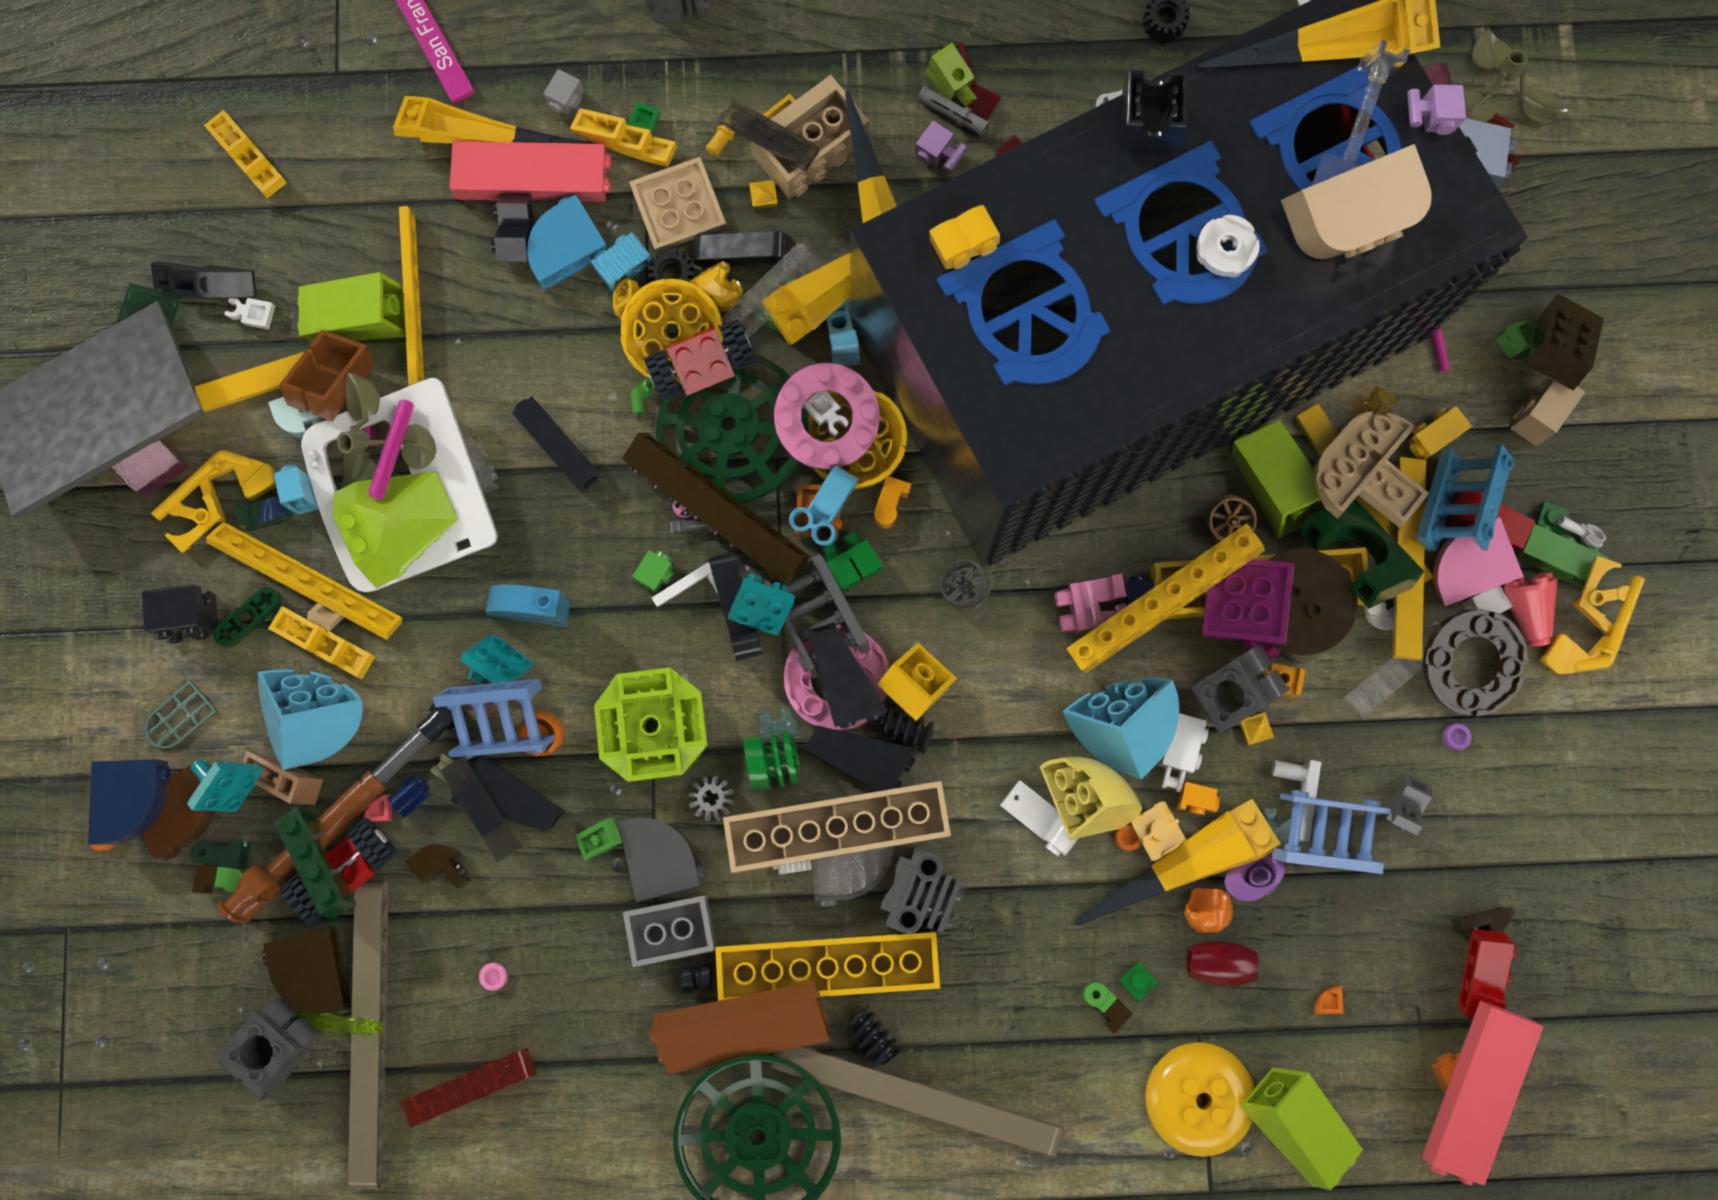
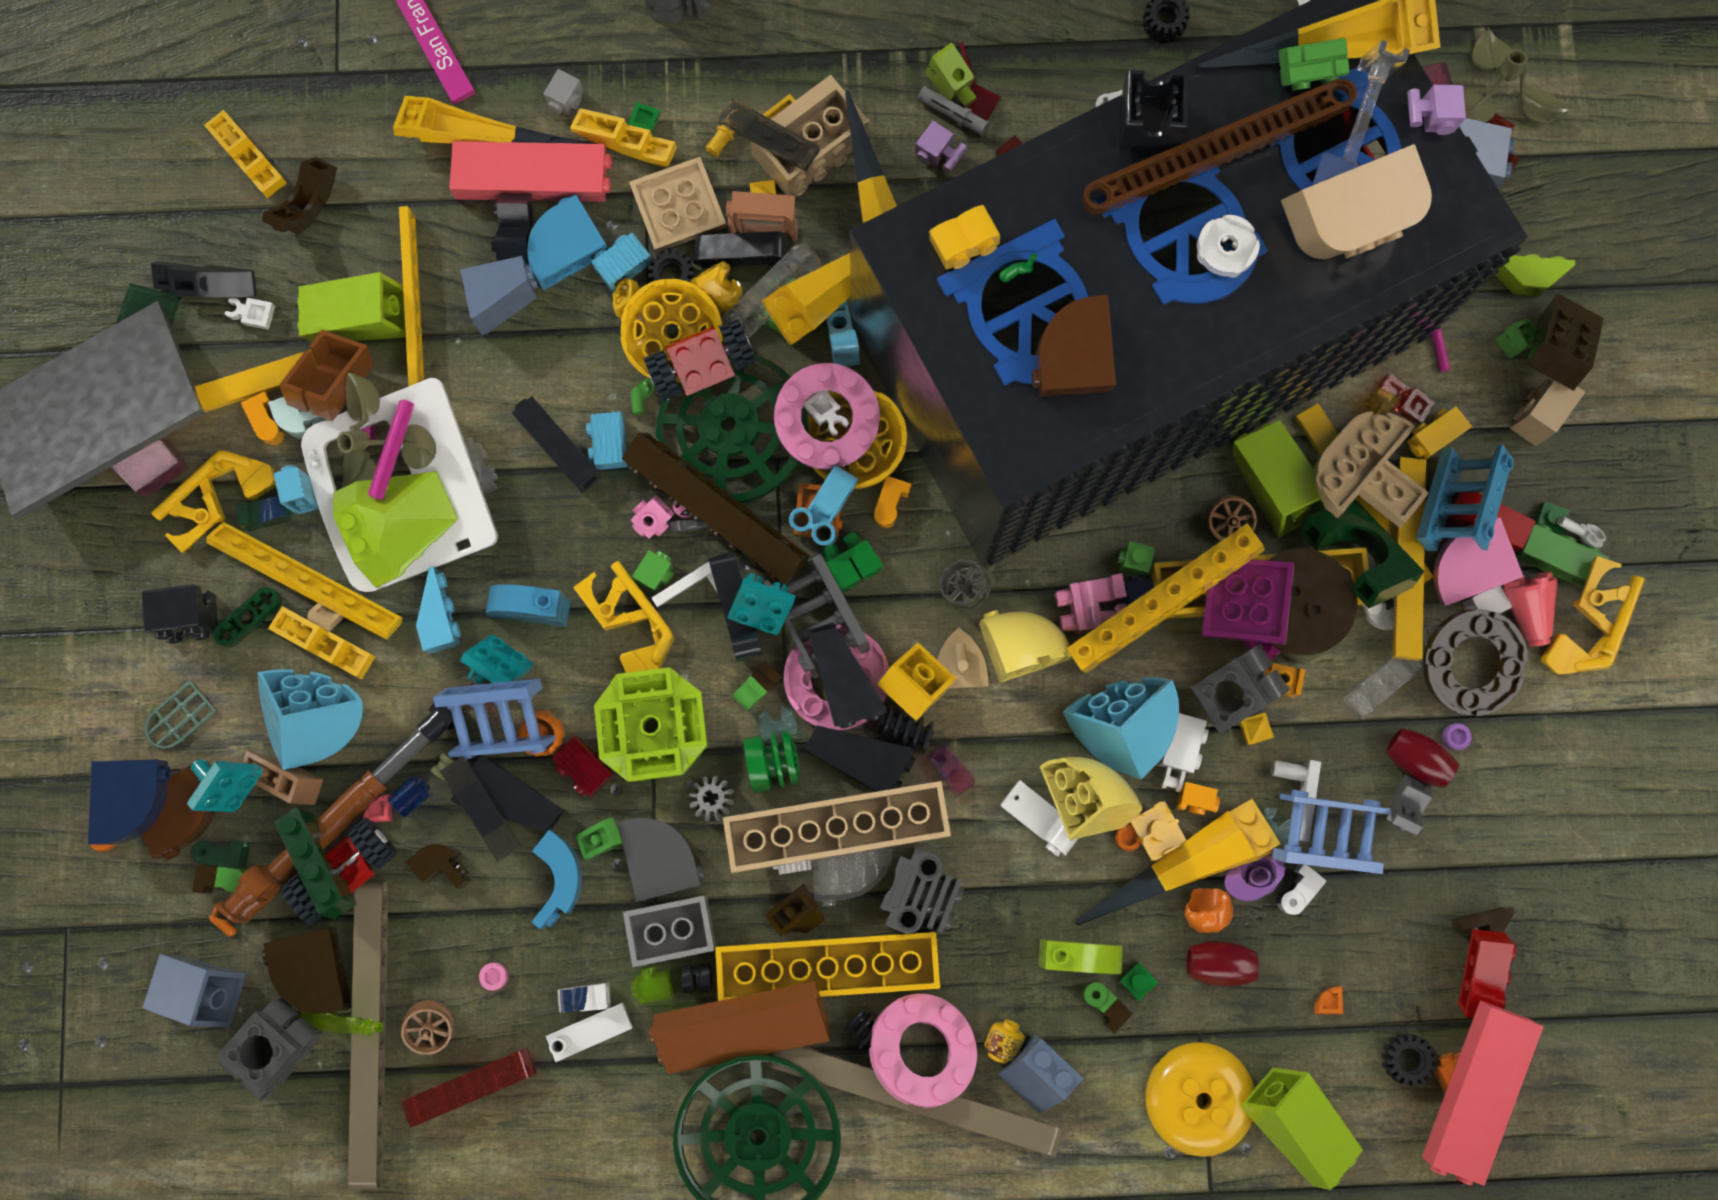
none -> sand blue slope [143,954,247,1028]
none -> orange piece [208,903,237,937]
none -> light orange leg [241,391,285,446]
none -> dark brown arch [262,157,337,235]
none -> medium nougat wheel [401,1000,454,1055]
none -> medium azure slope [416,566,461,654]
none -> sand blue slope [460,256,539,335]
none -> dark azure arch [532,830,582,929]
none -> white piece [546,1002,633,1062]
none -> dark red brick [552,735,615,797]
none -> leg [558,982,611,1012]
none -> yellow piece [573,561,674,673]
none -> medium azure brick [586,411,628,470]
none -> bright pink brick [631,495,674,538]
none -> clear neon green brick [631,966,674,1004]
none -> nougat window [726,191,798,244]
none -> leg [732,660,783,712]
none -> dark brown slope [765,884,825,936]
none -> bright pink plate [869,994,977,1108]
none -> clear pink leg [927,744,975,798]
none -> tan shield [937,628,989,689]
none -> light yellow brick [979,610,1073,683]
none -> yellow head [984,1019,1025,1064]
none -> sand blue slope [998,1033,1083,1113]
none -> green piece [999,253,1037,282]
none -> reddish brown brick [1032,295,1116,397]
none -> lime brick [1038,939,1123,974]
none -> reddish brown gear [1082,78,1357,215]
none -> bright green brick [1117,541,1155,578]
none -> white leg [1277,864,1326,915]
none -> bright green brick [1279,38,1349,91]
none -> clear red slope [1372,374,1435,424]
none -> black tyre [1381,1033,1438,1086]
none -> dark red piece [1385,728,1459,788]
none -> lime slope [1495,254,1575,296]

